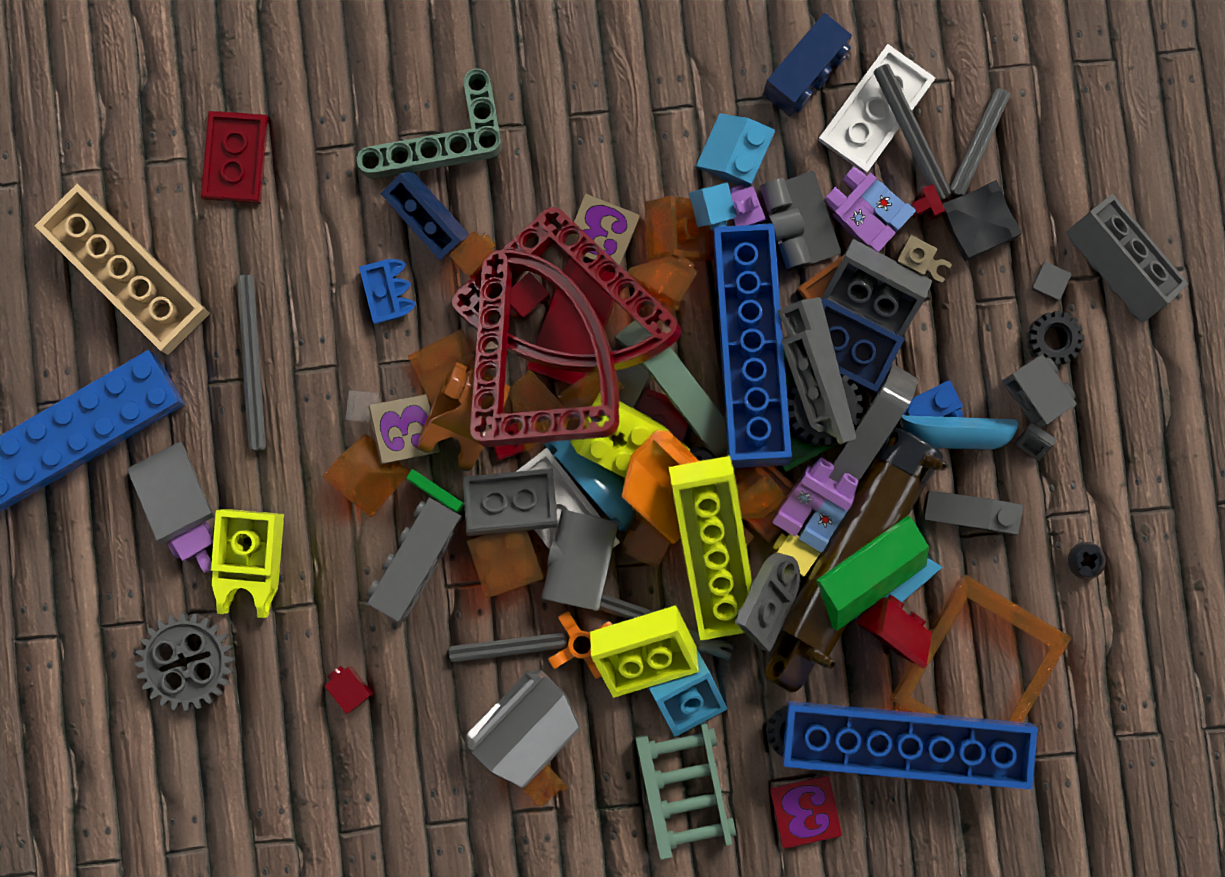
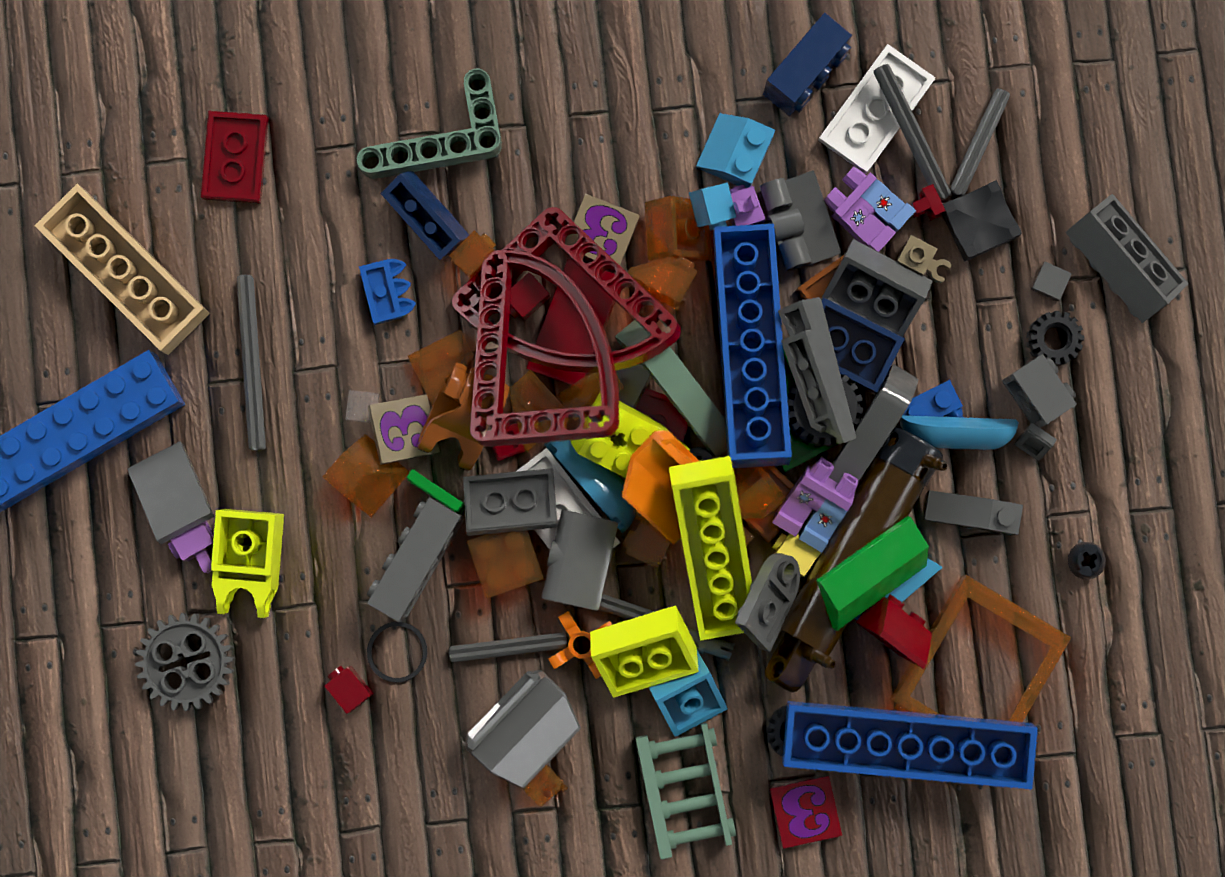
none -> black piece [367,622,427,682]

